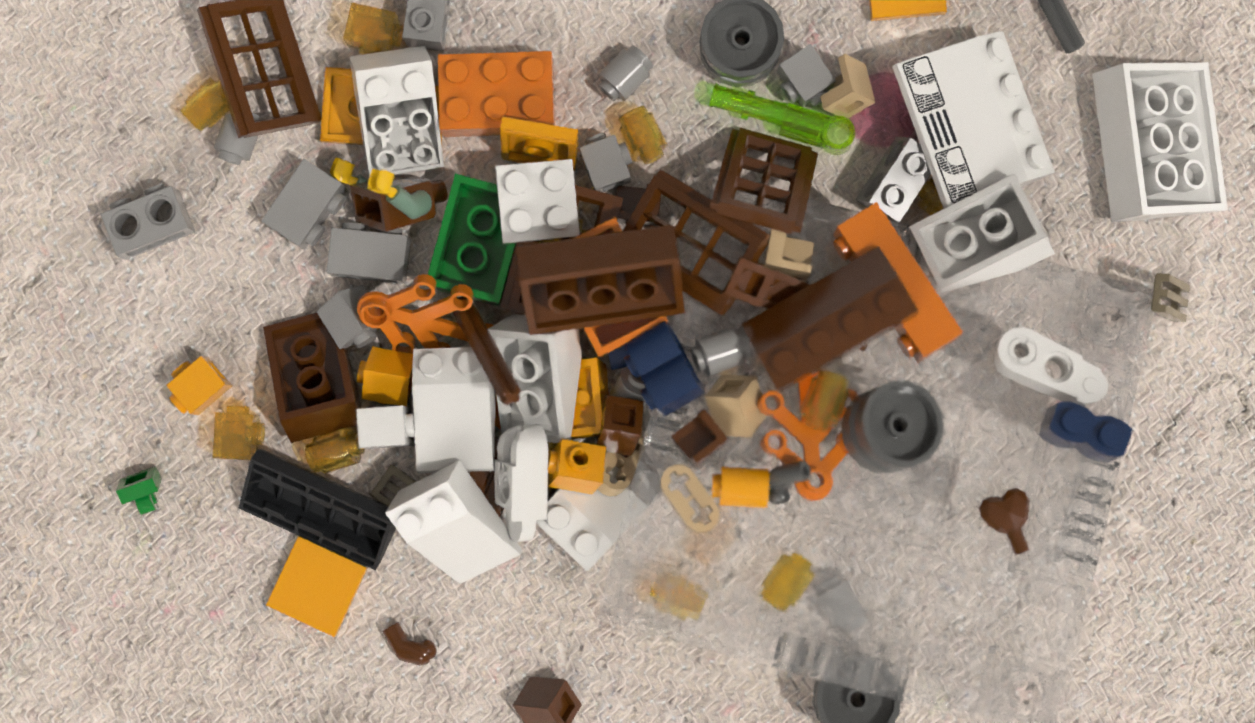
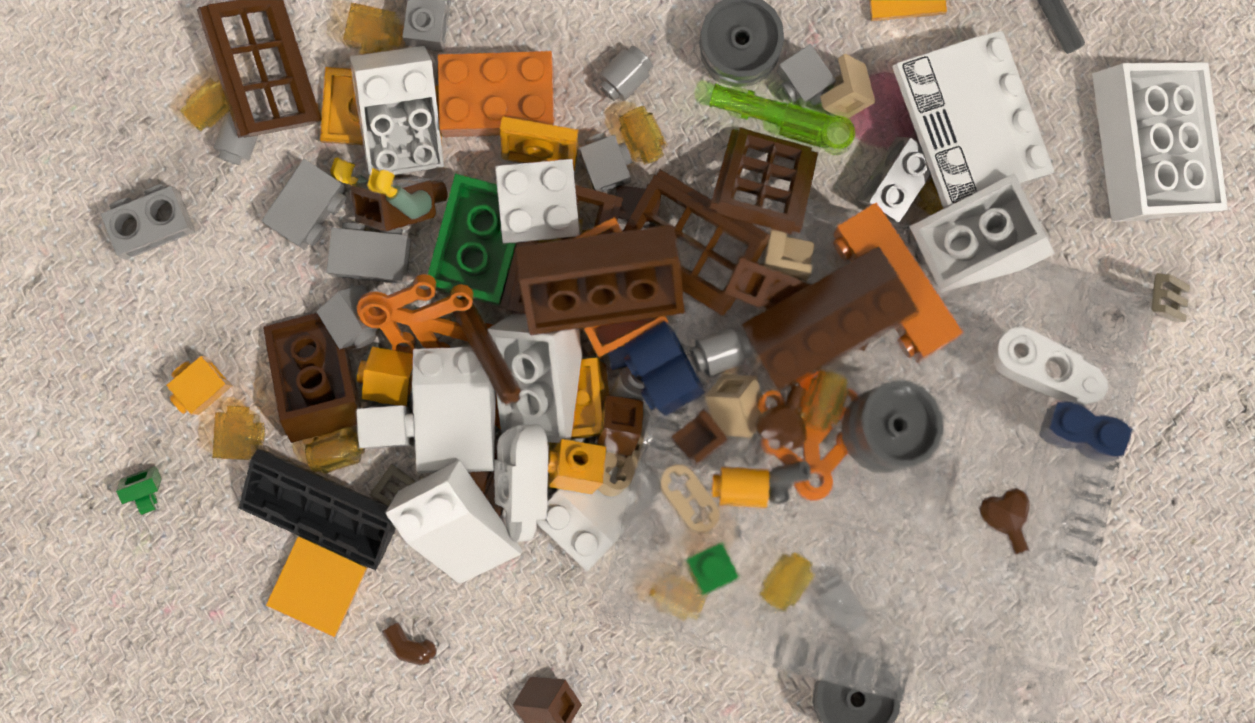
none -> green brick [684,541,740,598]
none -> reddish brown rock [756,385,807,450]

